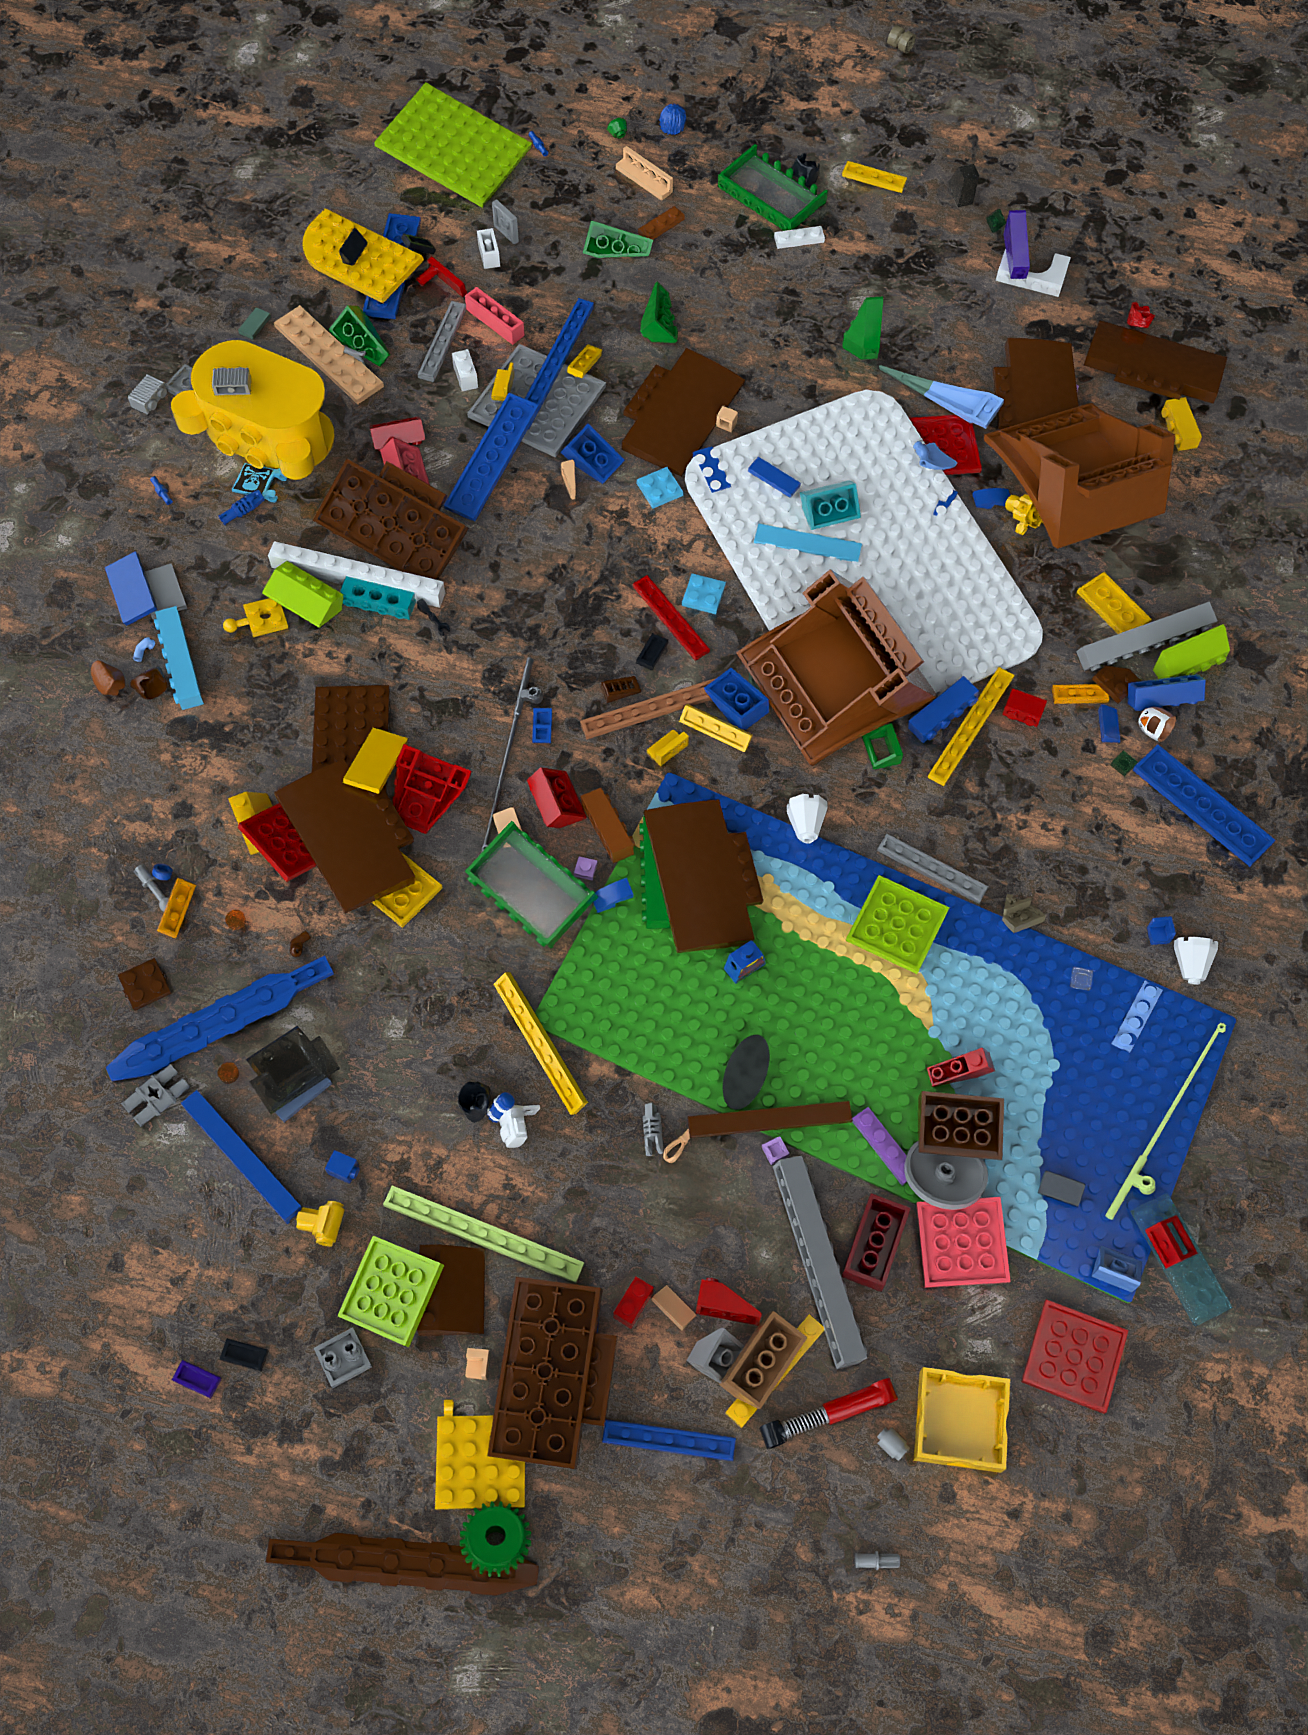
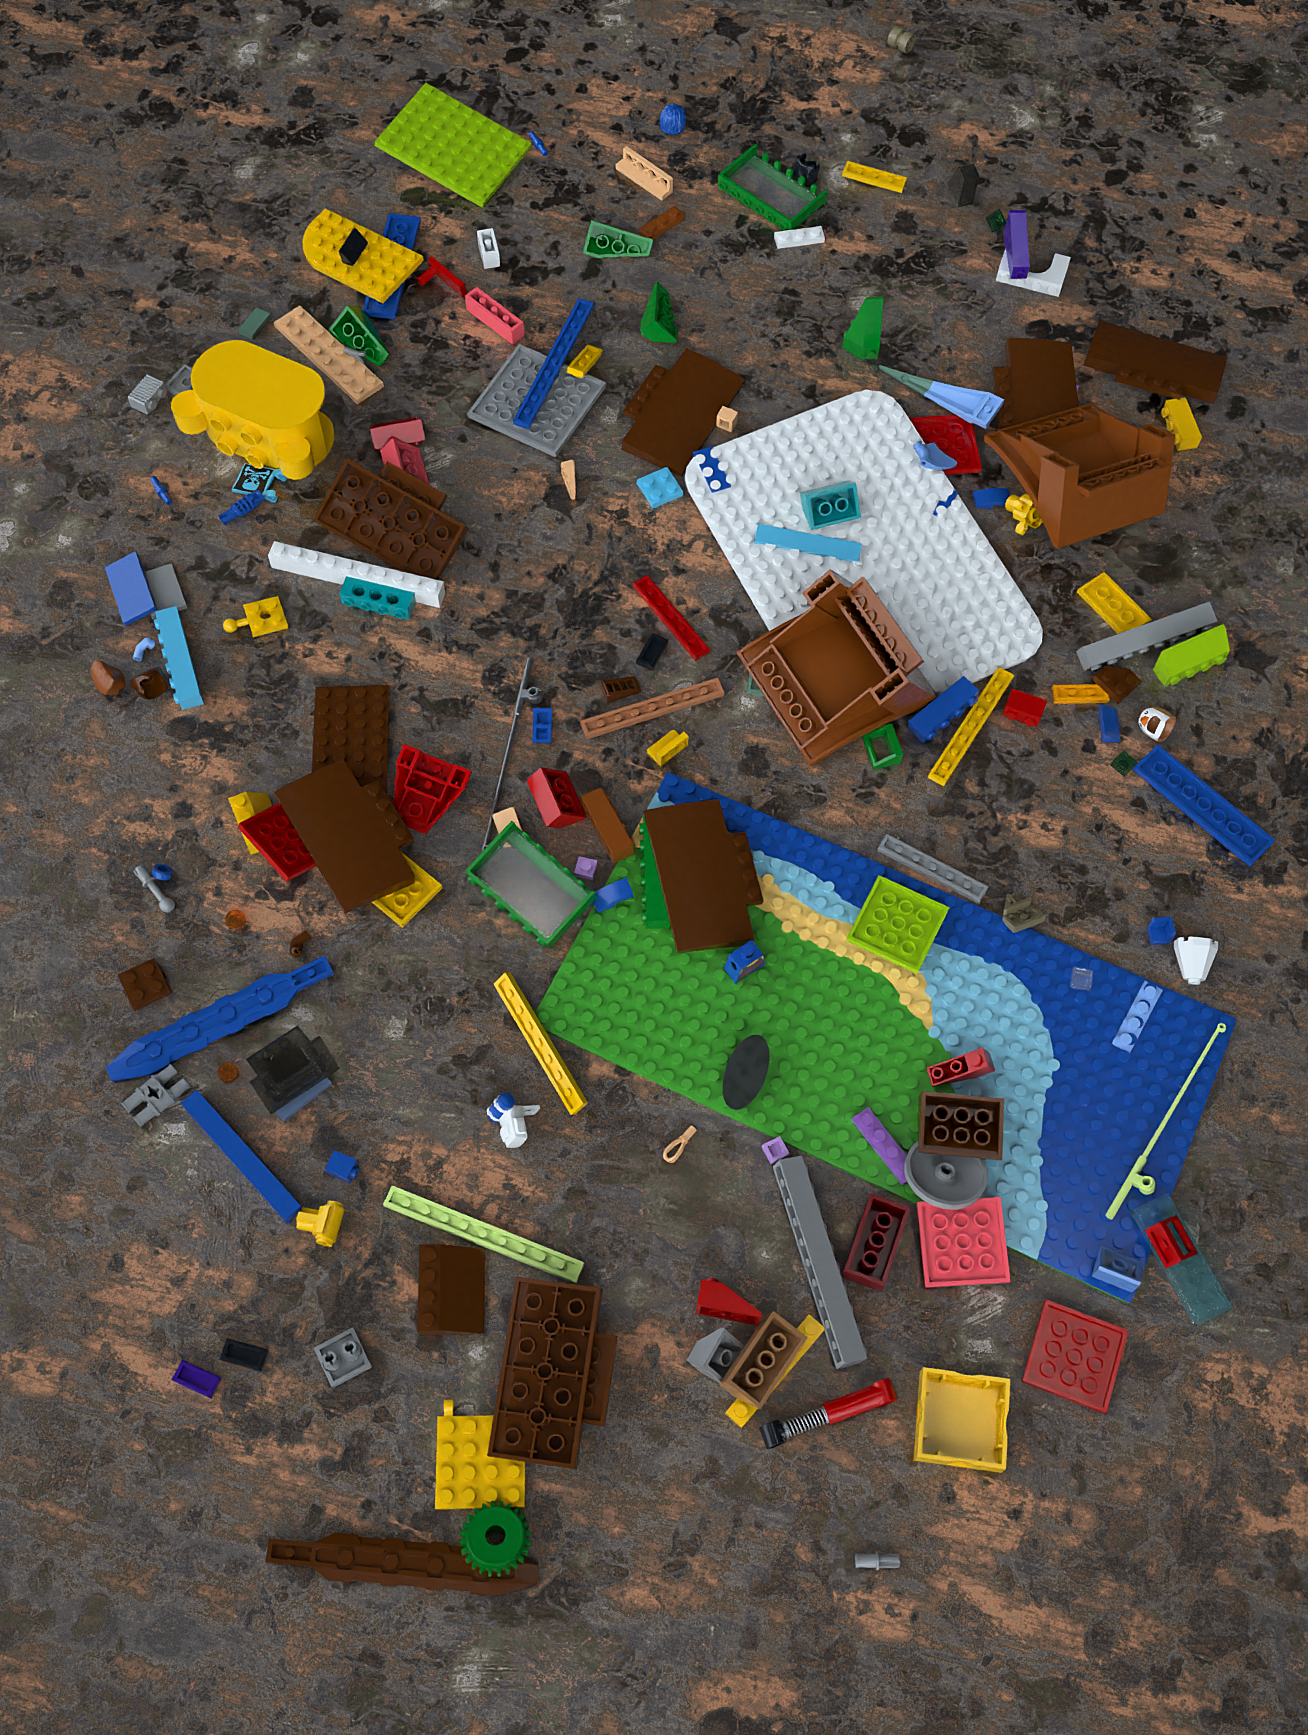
light orange tile [157,878,196,938] -> none
light grey brick [212,367,251,395] -> none
lime slope [263,561,343,628] -> none
lime plate [338,1236,444,1347] -> none
yellow tile [343,728,408,794] -> none
black tile [401,234,436,255] -> none
black piece [417,599,450,636] -> none
light grey tile [418,301,466,382] -> none
blue plate [444,393,540,522] -> none
white brick [452,349,478,392] -> none
black hair [458,1081,491,1123] -> none
light nougat panel [465,1348,490,1380] -> none
yellow panel [491,362,515,401] -> none
light grey tile [492,199,519,244] -> none
blue slope [561,424,625,484] -> none
blue tile [602,1419,736,1461] -> none
green cone [607,117,627,139] -> none
red brick [613,1276,654,1329] -> none
light grey hinge [643,1103,664,1156] -> none
light nougat slope [652,1285,697,1331] -> none
yellow plate [679,704,753,752] -> none
medium azure plate [682,574,726,614] -> none
reddish brown tile [687,1101,852,1138] -> none
blue slope [704,668,769,730] -> none
blue tile [748,457,801,498] -> none
white cone [787,794,827,843] -> none
light grey brick [877,1427,910,1461] -> none
black slope [1038,1171,1086,1207] -> none
red hair [1127,302,1155,328] -> none
blue brick [1128,674,1206,711] -> none

